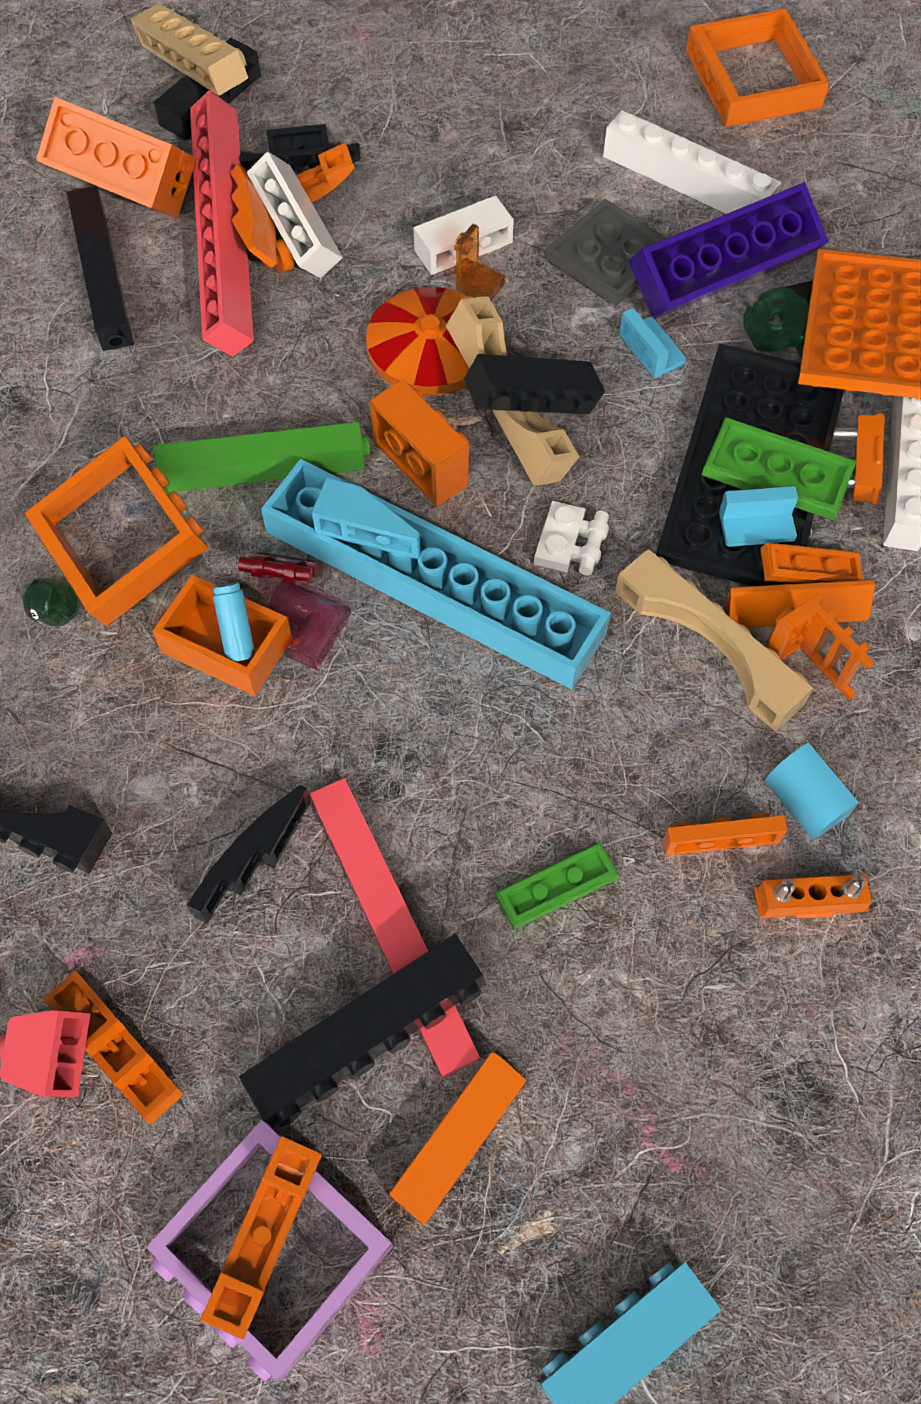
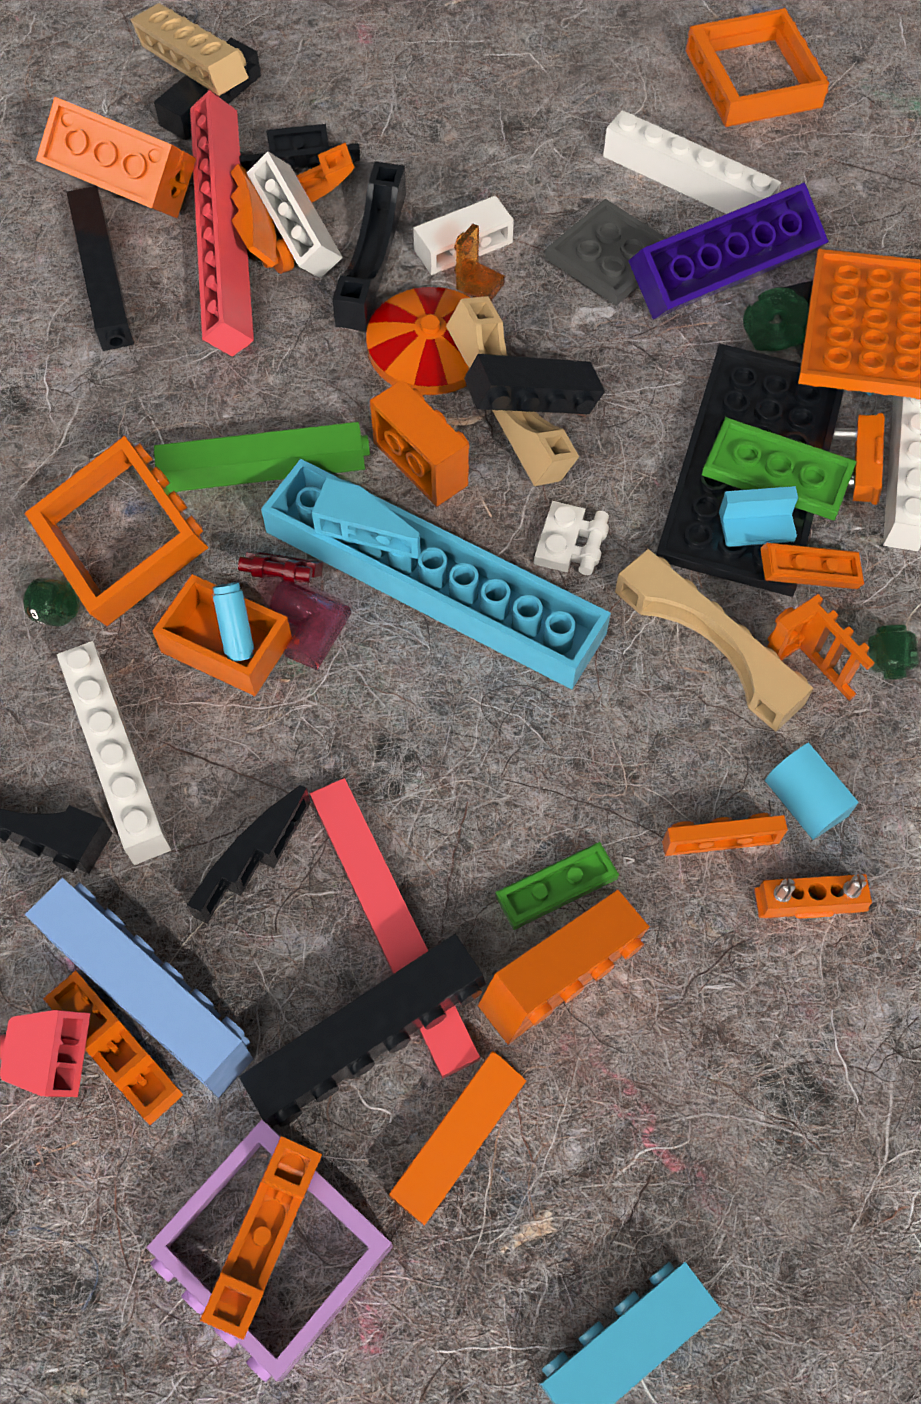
medium azure panel [619,308,686,378] -> none
orange slope [724,579,875,628] -> none
none -> light blue brick [25,878,254,1098]
none -> white brick [57,641,171,865]
none -> black arch [332,161,406,332]
none -> orange wedge [478,890,650,1045]
none -> clear green head [867,625,919,680]

